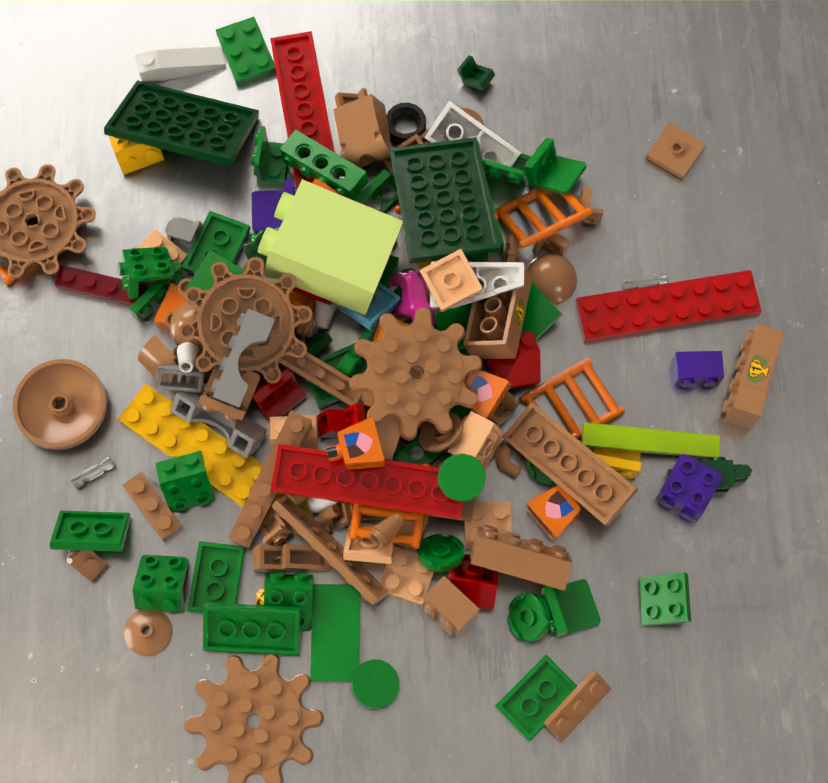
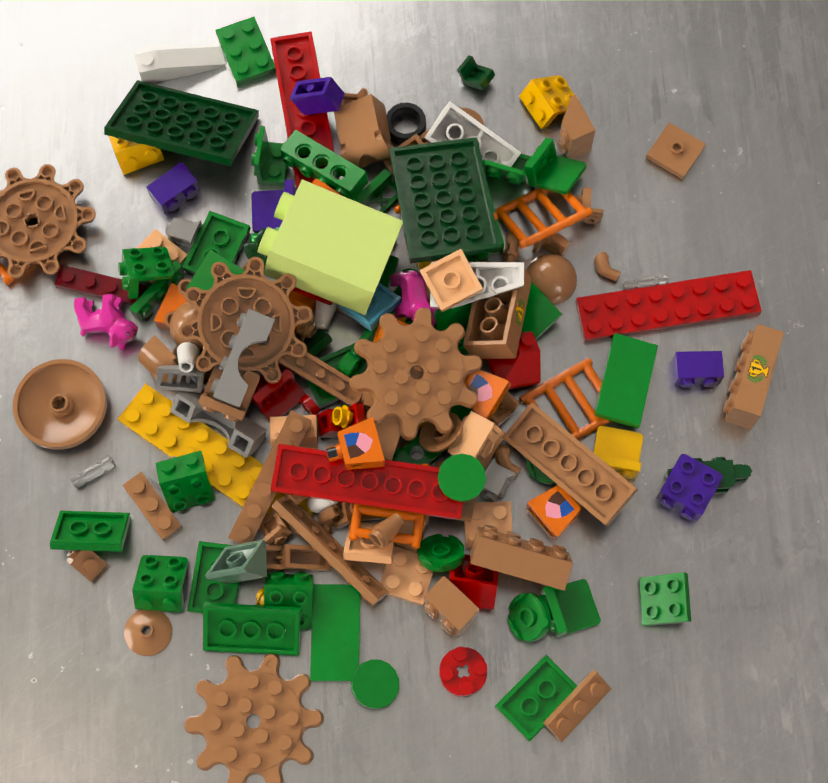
lime tile [581,422,720,459] -> none
none -> dark pink animal [74,294,138,350]
none -> dark purple brick [146,162,200,214]
none -> sand green slope [205,540,267,584]
none -> dark purple brick [290,77,345,115]
none -> red tile [299,394,321,415]
none -> yellow plate [332,405,353,428]
none -> red plate [439,646,487,696]
none -> light grey window [481,462,516,502]
none -> yellow bracket [519,75,578,129]
none -> medium nougat slope [557,95,596,159]
none -> medium nougat arm [594,252,621,282]
none -> green tile [594,333,658,428]

